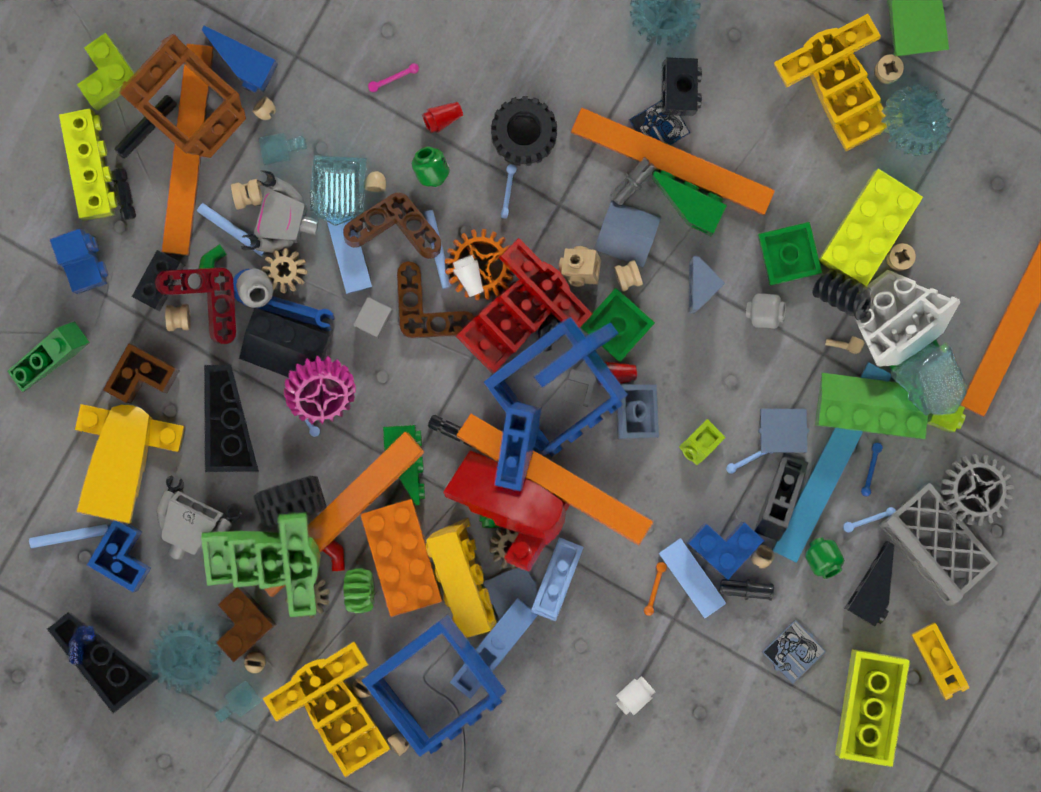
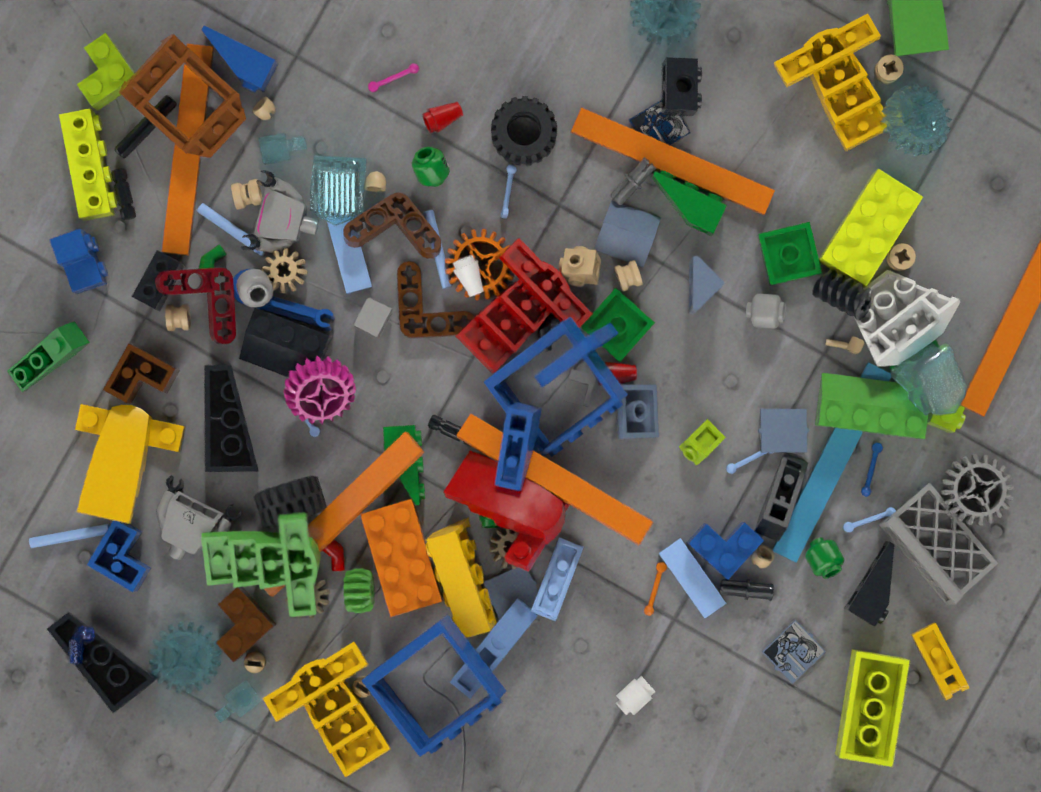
tan hinge [387,733,410,756] -> none

